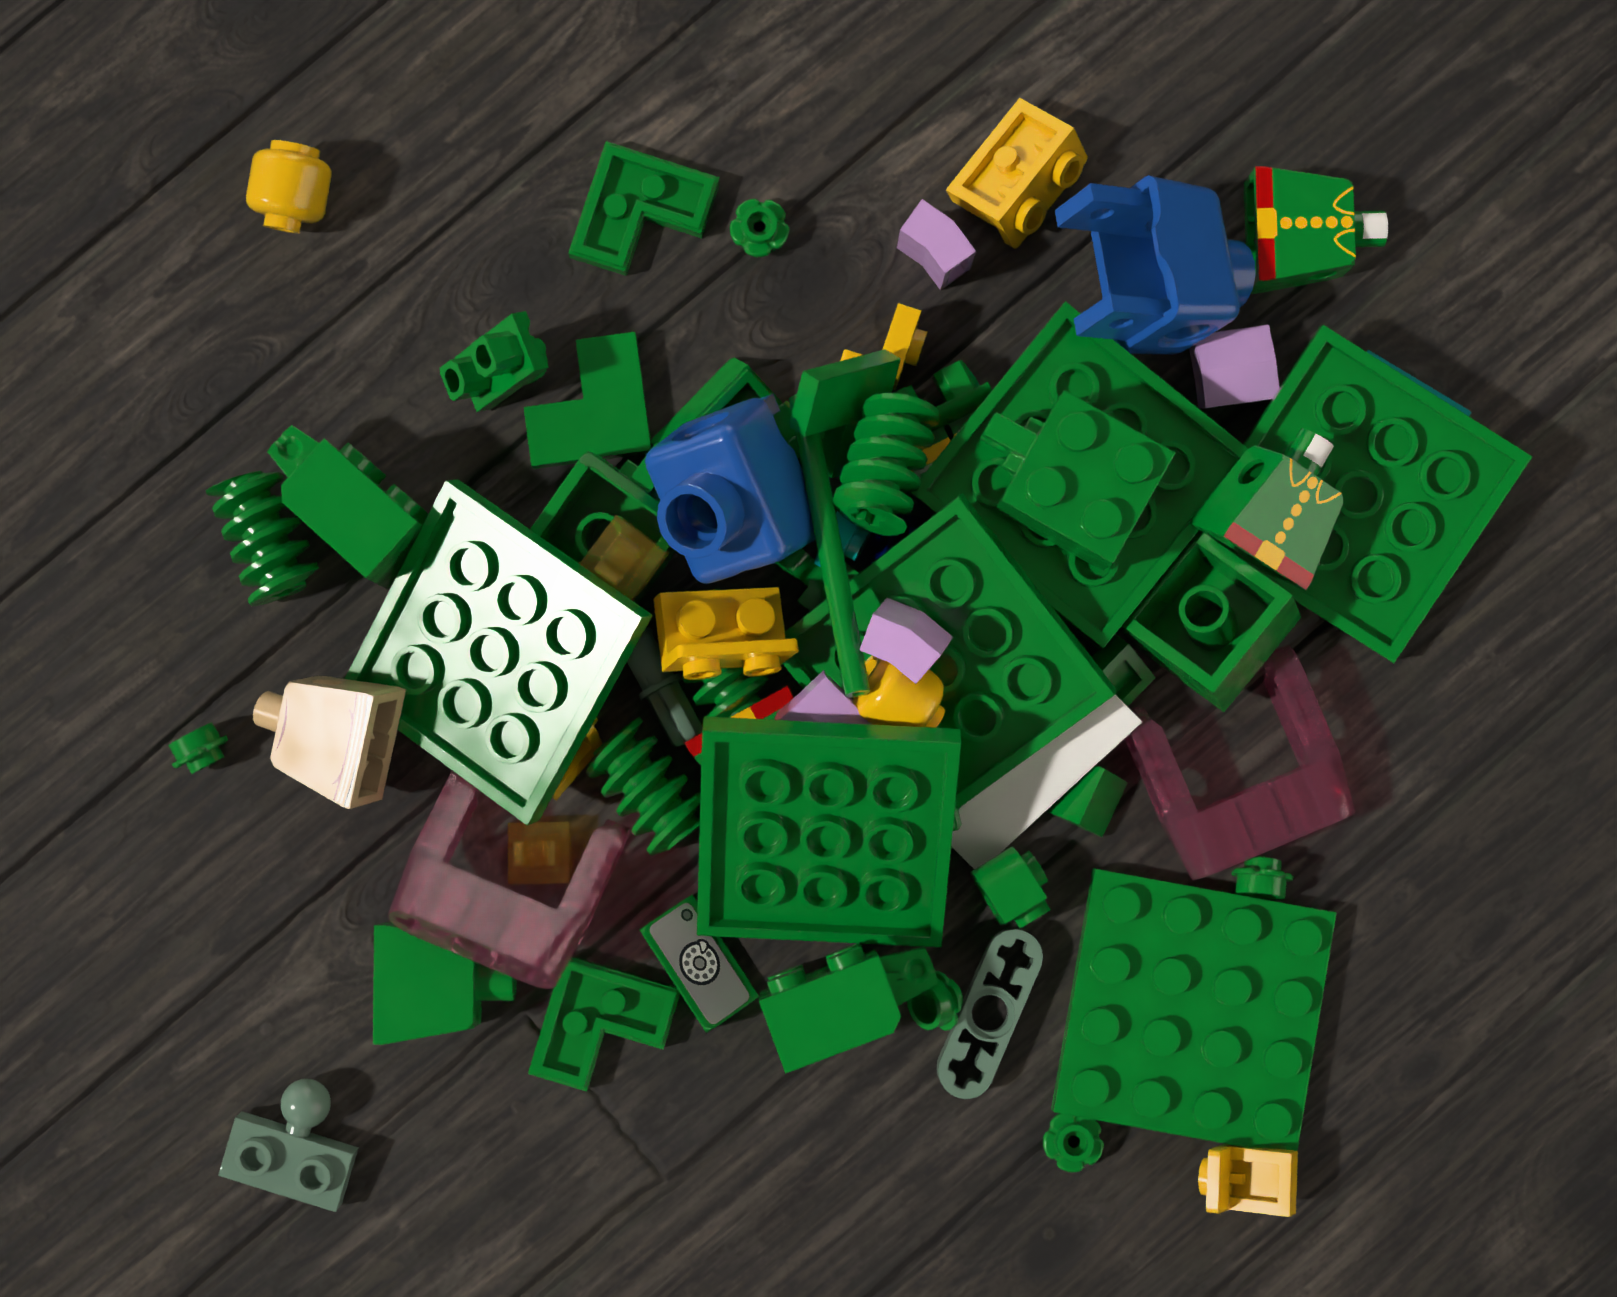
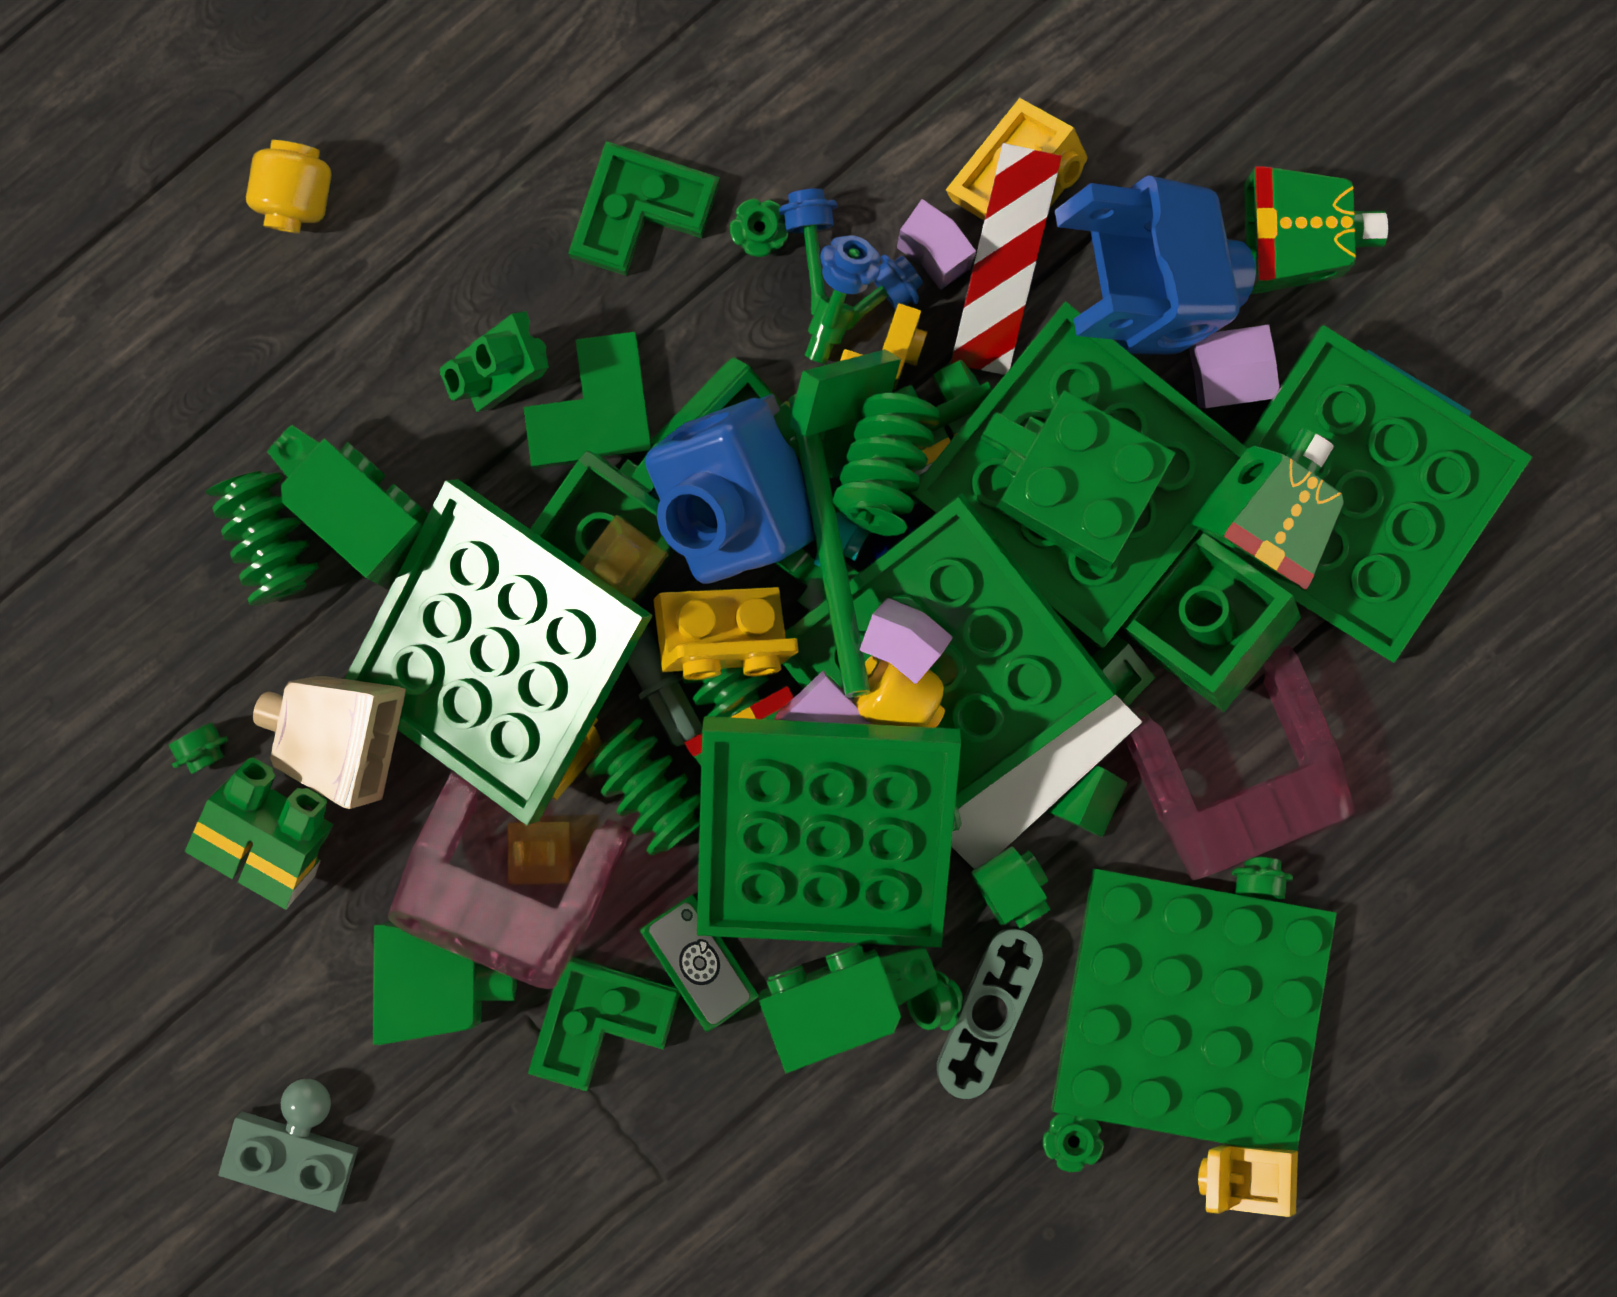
none -> green hips [184,757,334,910]
none -> blue plant [779,189,923,364]
none -> sticker [951,143,1062,375]

